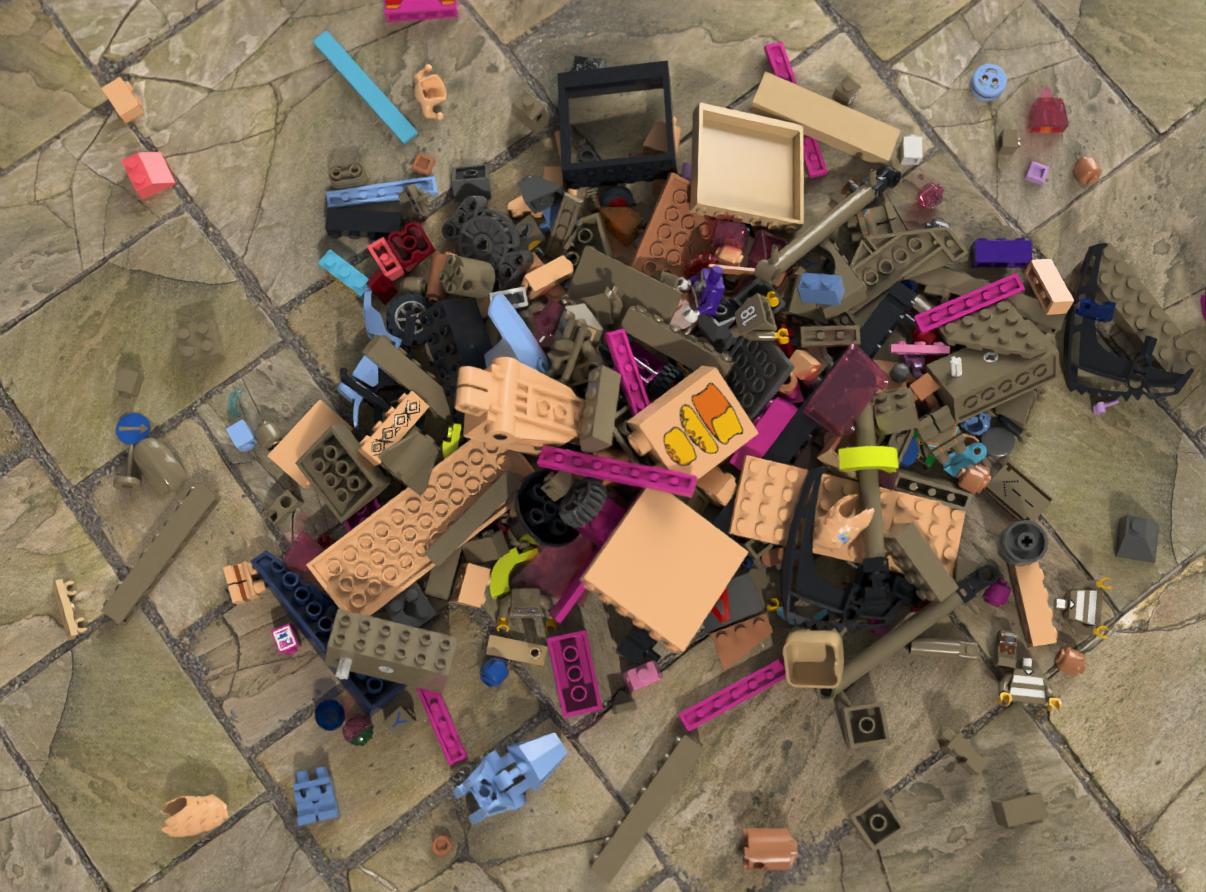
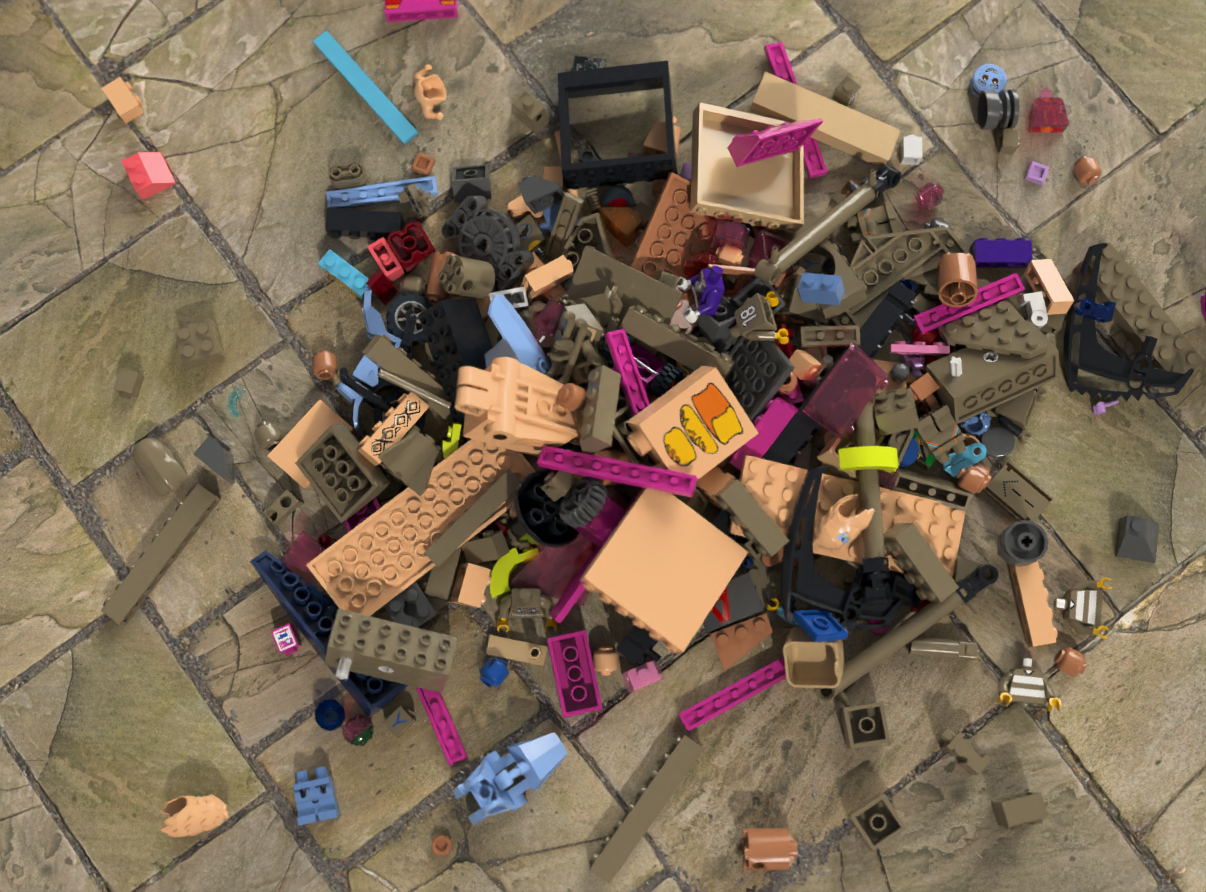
tan plate [52,579,87,641] -> none
piece [113,413,151,491] -> none
light nougat hips [223,561,268,605] -> none
light blue brick [226,419,258,452] -> none
dark tan tile [613,690,637,715] -> none
magenta head [983,577,1011,607] -> none
dark tan leg [993,630,1017,669] -> none
none -> dark grey slope [194,436,235,485]
none -> nougat head [313,350,337,380]
none -> dark tan piece [377,369,451,410]
none -> nougat head [558,383,586,412]
none -> light nougat head [593,646,618,676]
none -> dark tan arm [600,317,620,340]
none -> dark tan brick [715,479,789,557]
none -> dark pink slope [727,118,823,167]
none -> blue tile [793,609,848,642]
none -> nougat cylinder [937,253,978,307]
none -> dark grey wheel [977,89,1019,130]
none -> white leg [1018,291,1048,329]

